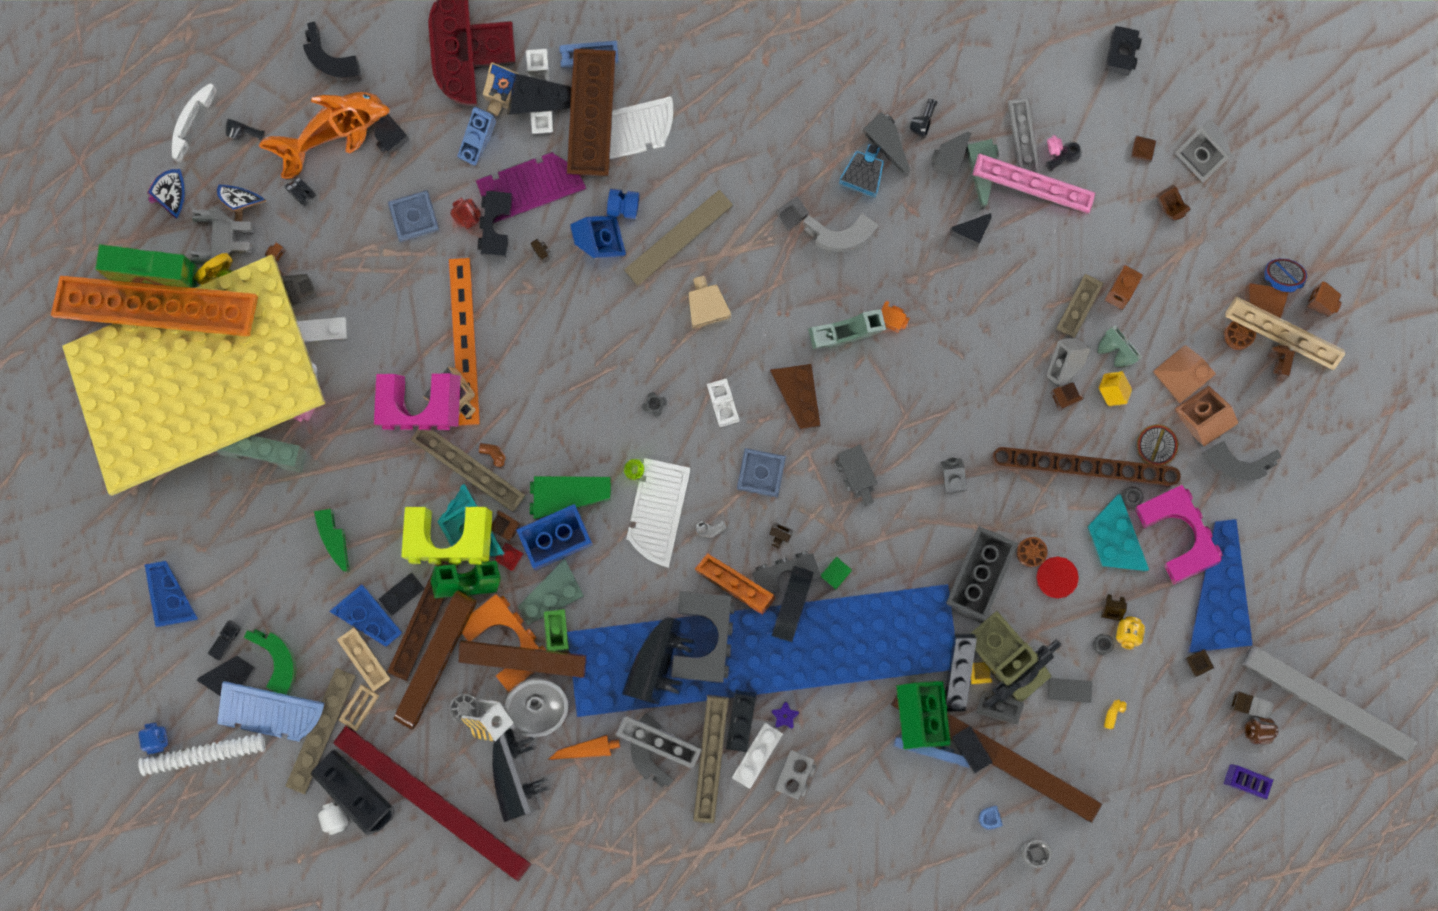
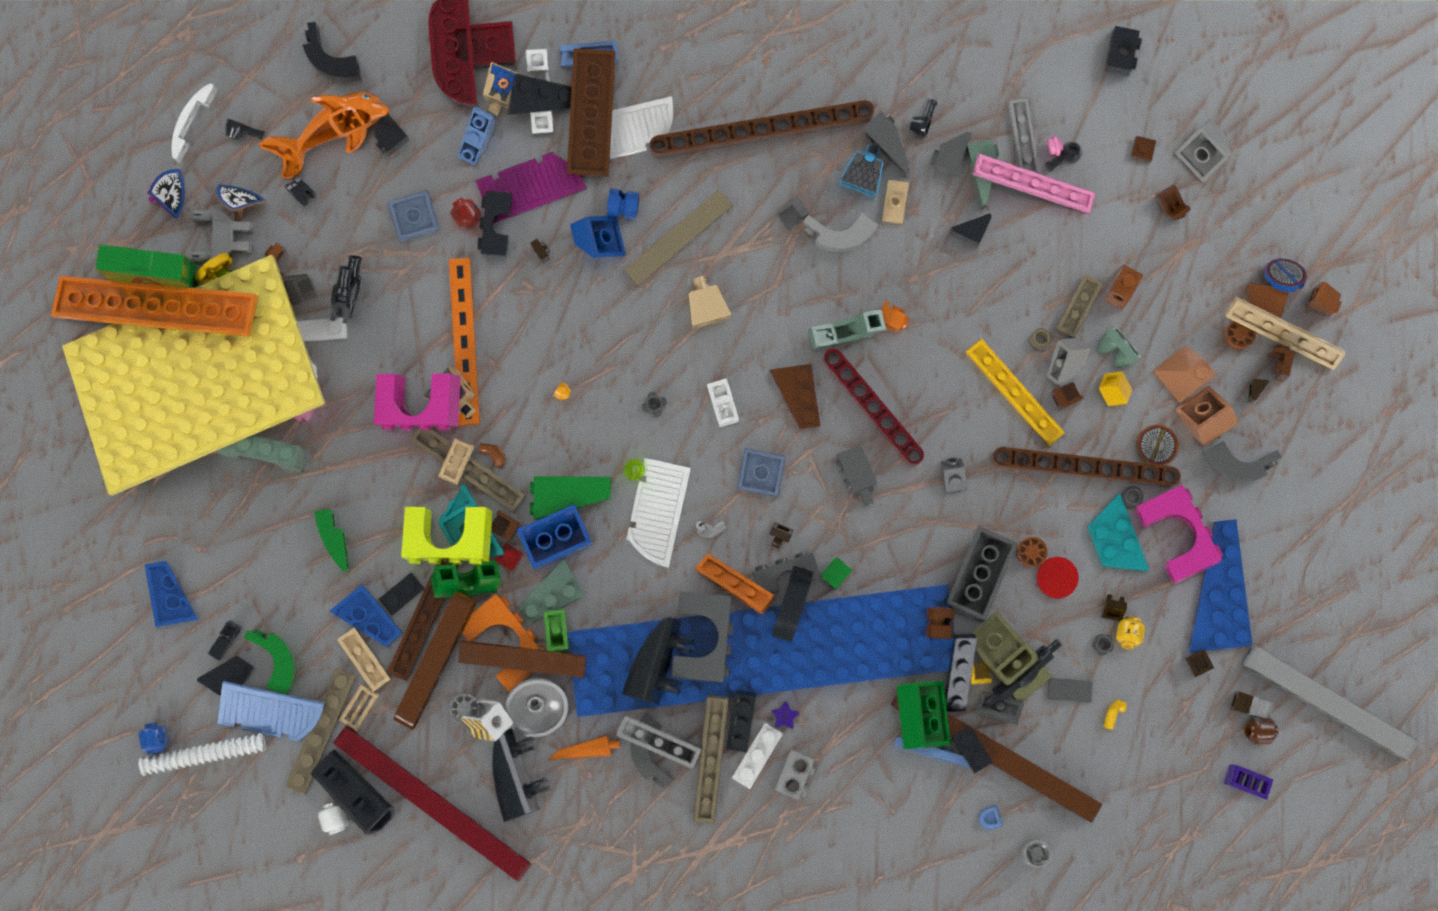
none -> black connector [330,255,362,324]
none -> tan plate [438,438,475,485]
none -> light orange hinge [553,381,571,400]
none -> reddish brown beam [650,100,874,158]
none -> dark red beam [823,348,924,466]
none -> tan plate [882,180,909,225]
none -> reddish brown wheel [925,607,954,639]
none -> yellow tile [965,338,1065,447]
none -> dark tan plate [1030,328,1051,349]
none -> dark brown slope [1248,379,1269,403]

